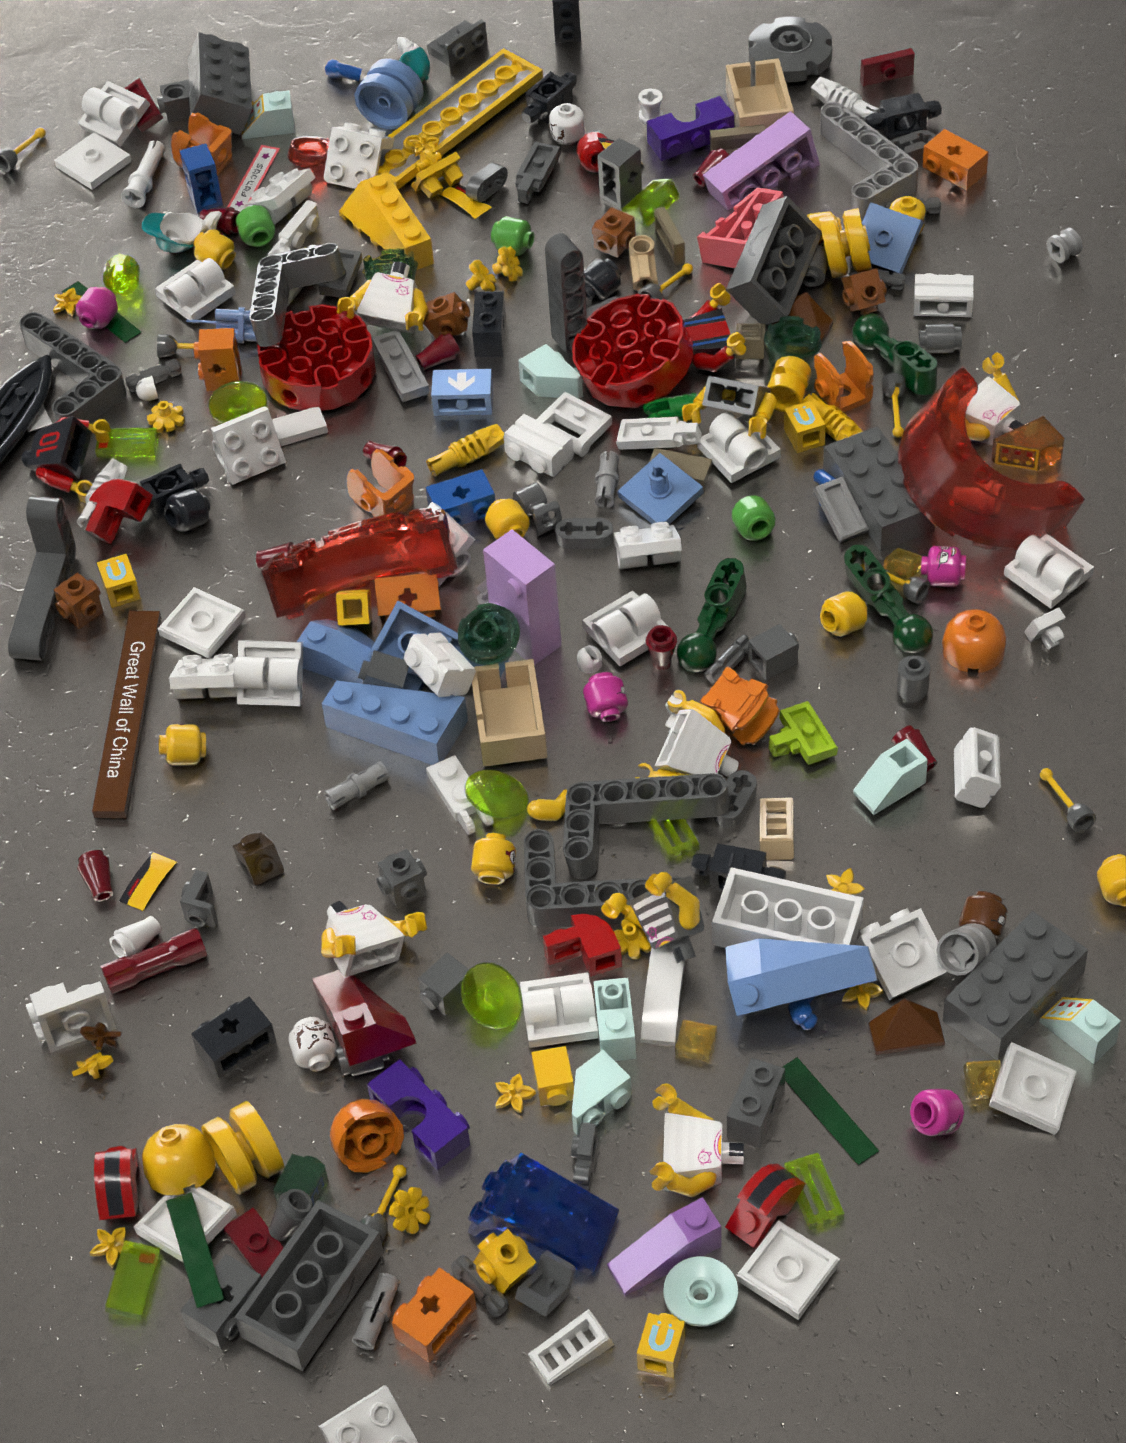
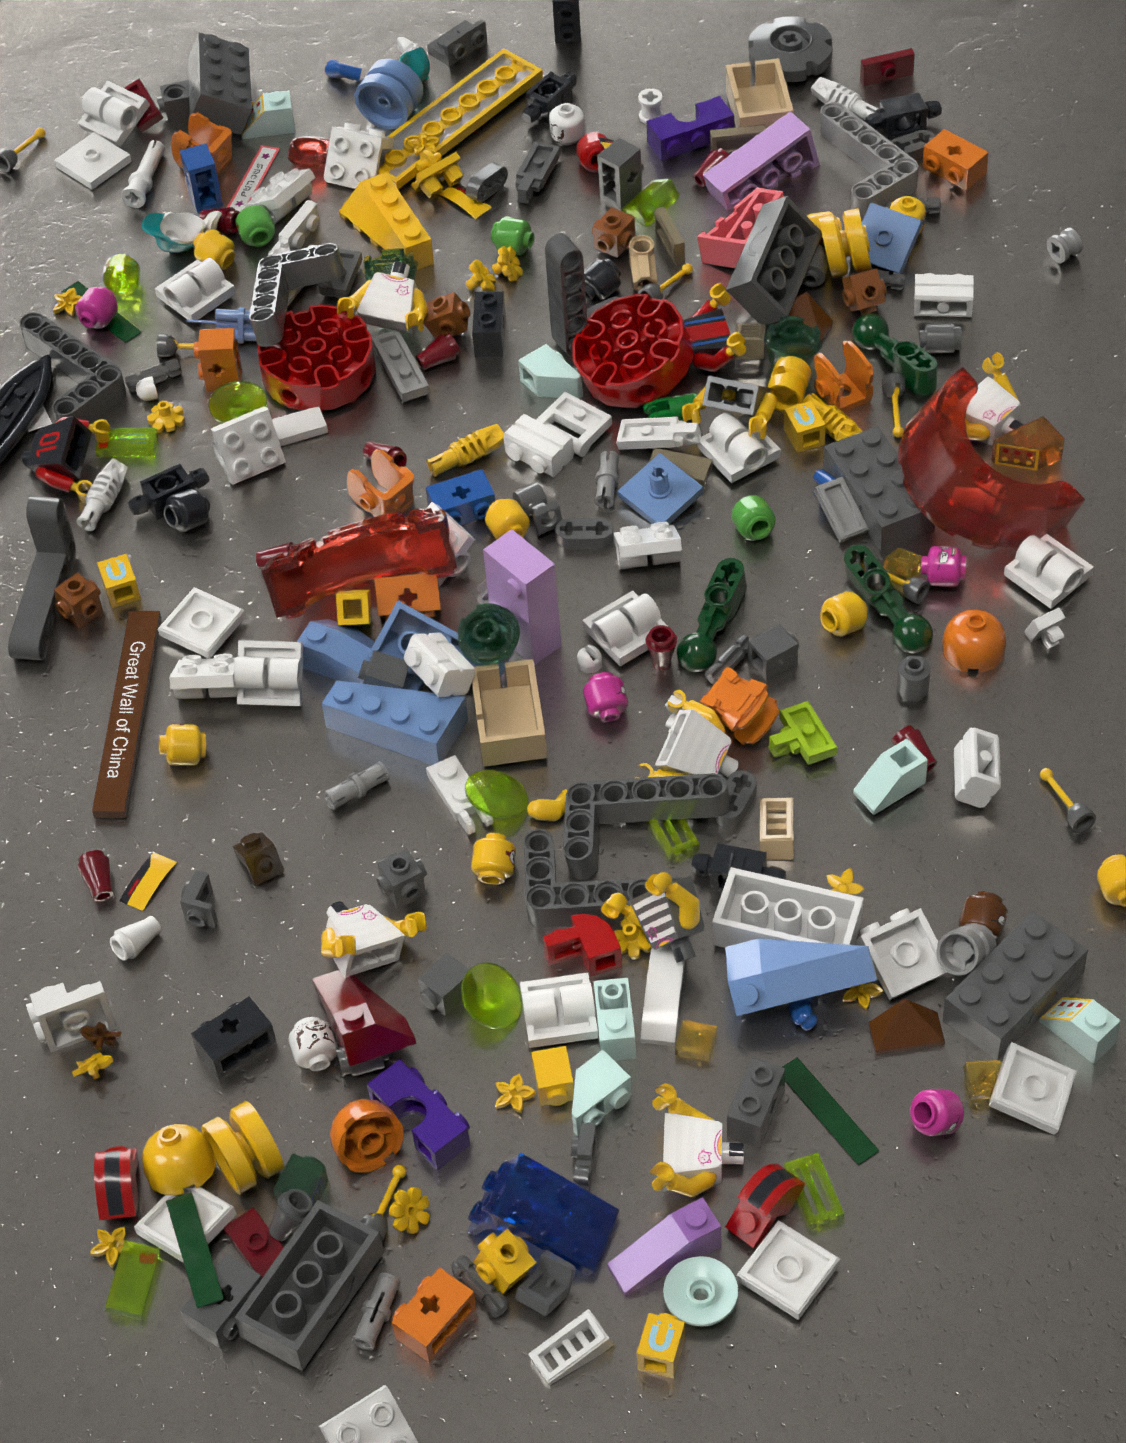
red brick [85,479,153,544] -> none
dark red axle [100,928,208,994] -> none
light blue brick [431,369,493,416] -> none

